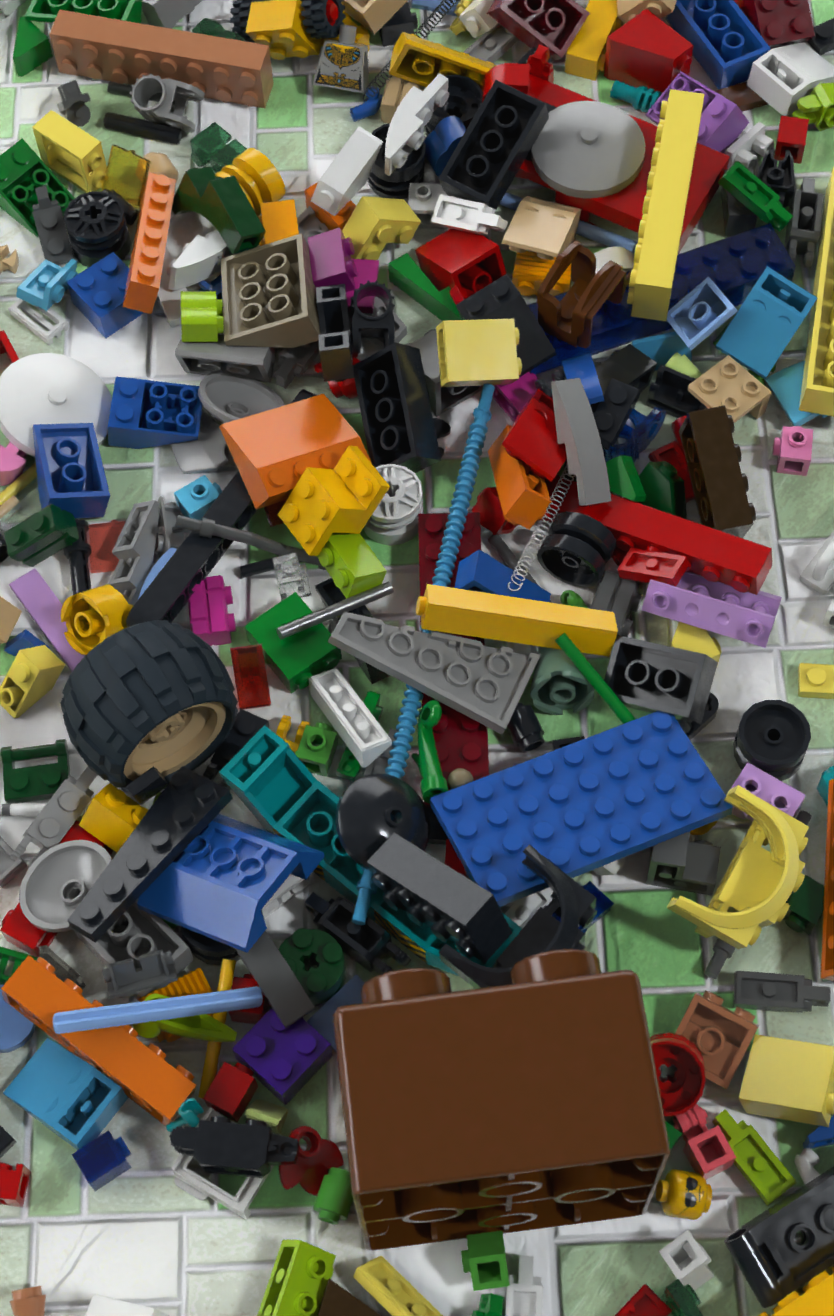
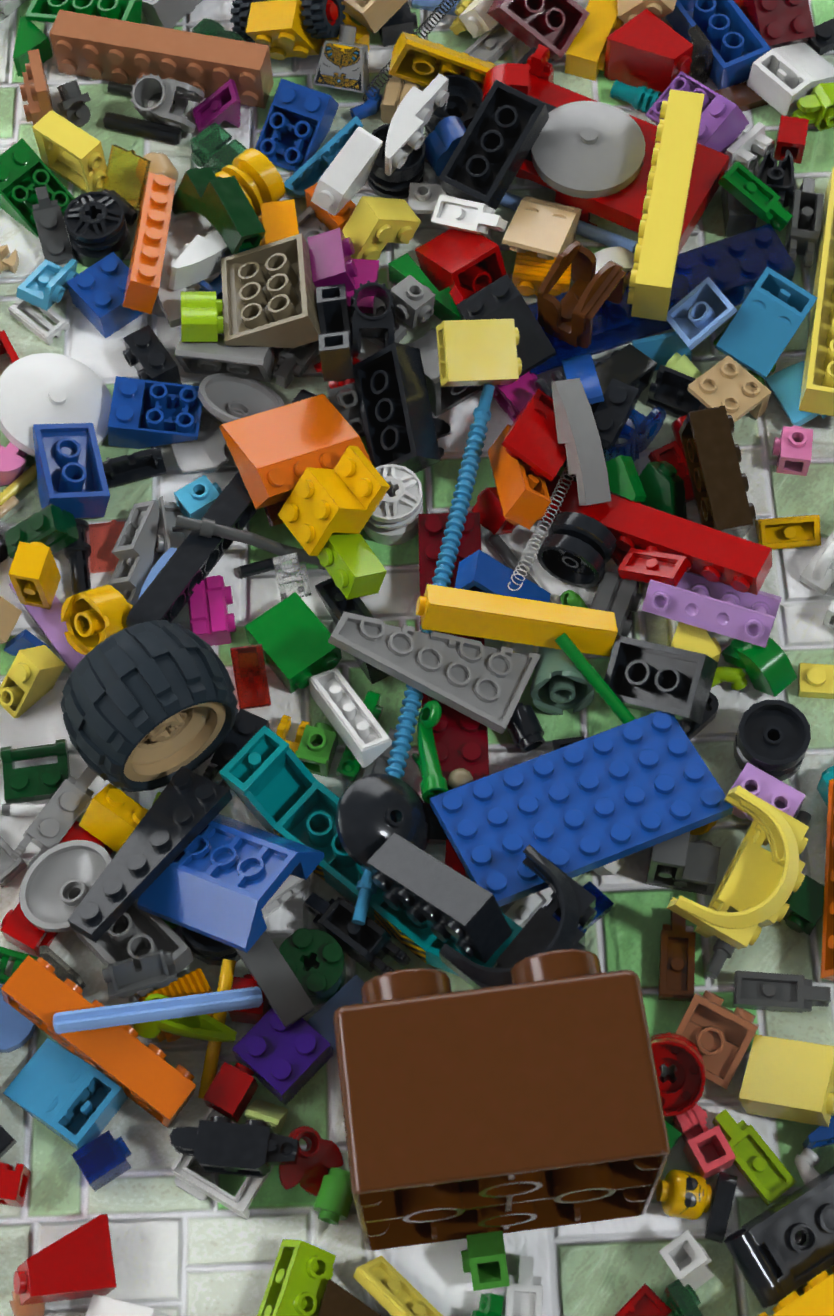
black slope [126,767,168,805] -> none
teal hand [166,1098,204,1132] -> none
flat silver bar [276,581,394,640] -> none
none -> yellow brick [8,541,61,609]
none -> red slope [13,1214,116,1305]
none -> nougat plate [19,49,53,125]
none -> black hinge [102,446,167,488]
none -> black brick [123,325,182,384]
none -> magenta slope [192,79,241,136]
none -> blue slope [255,78,339,173]
none -> dark azure brick [284,116,363,198]
none -> dark grey hips [327,382,365,437]
none -> light grey brick [391,275,435,329]
none -> reddish brown hinge [658,911,696,1002]
none -> clear smoke slope [688,24,713,85]
none -> black beam [704,1171,738,1243]
none -> lime arm [711,666,748,691]
none -> green brick [721,637,797,697]
none -> yellow slope [755,515,821,549]

